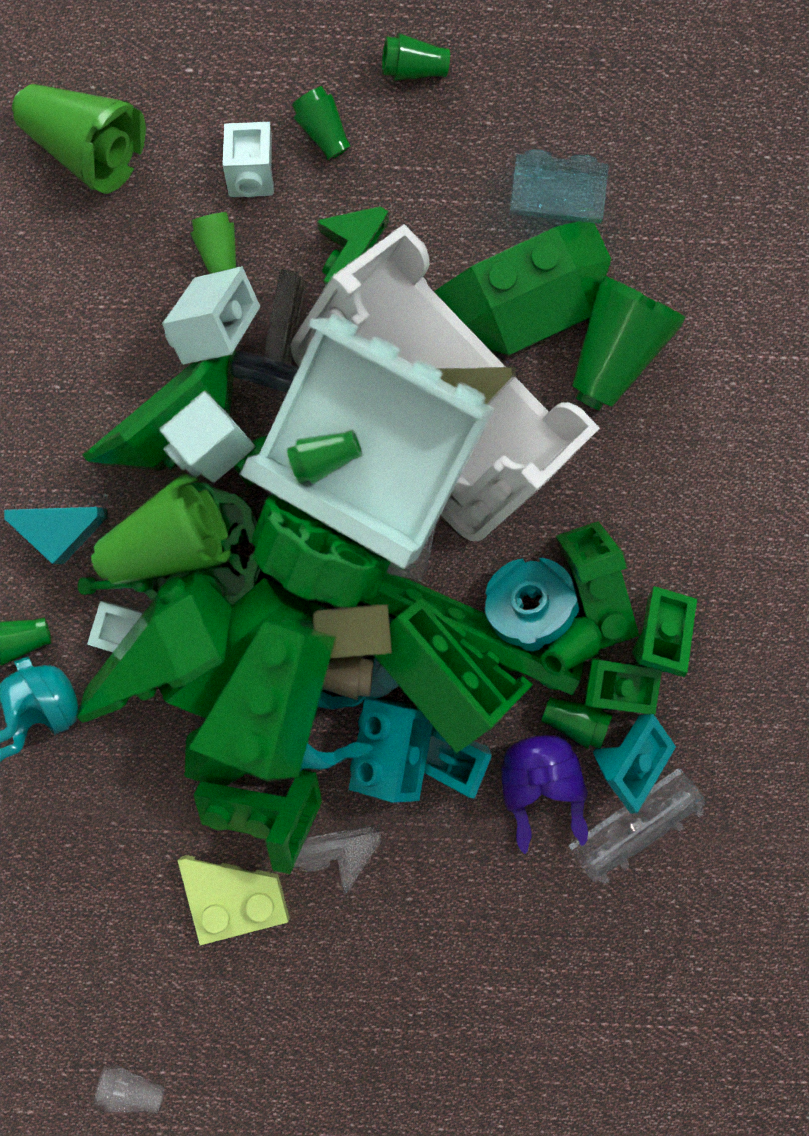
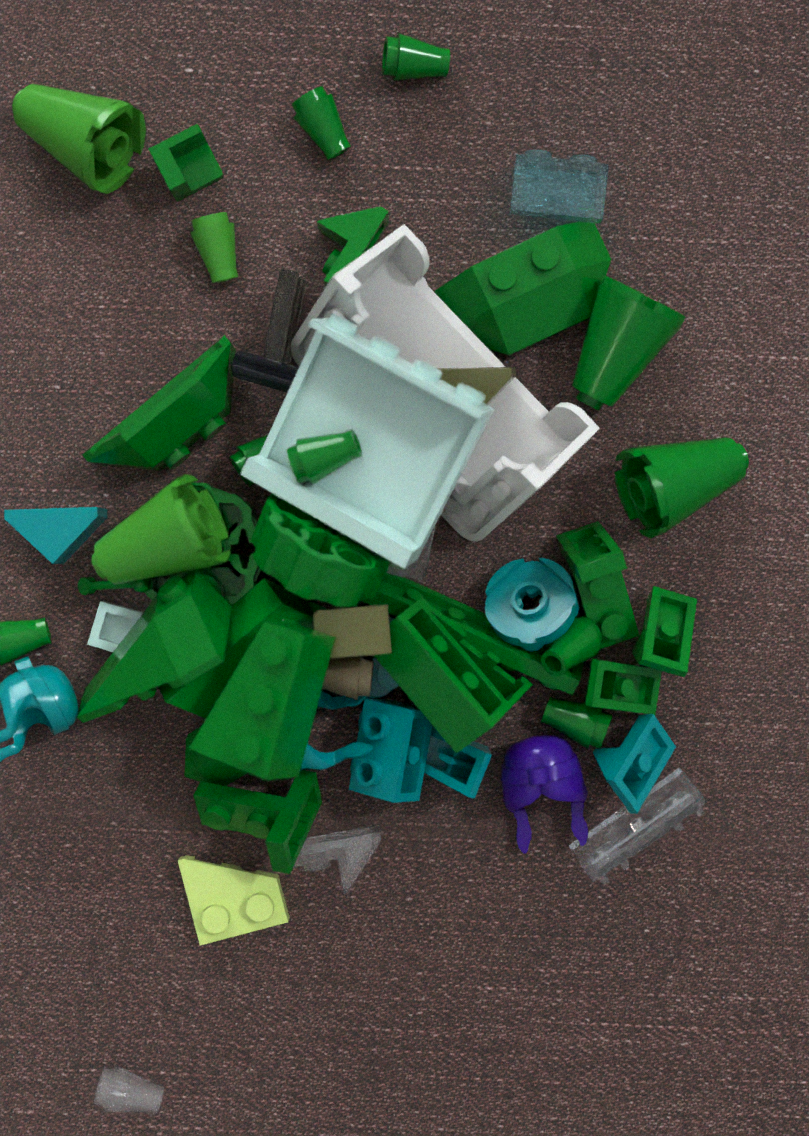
light aqua brick [160,391,256,483] -> none
light aqua brick [162,266,261,365] -> none
light aqua bracket [223,122,274,197] -> none
none -> green panel [149,124,224,202]
none -> green cone [614,437,749,539]

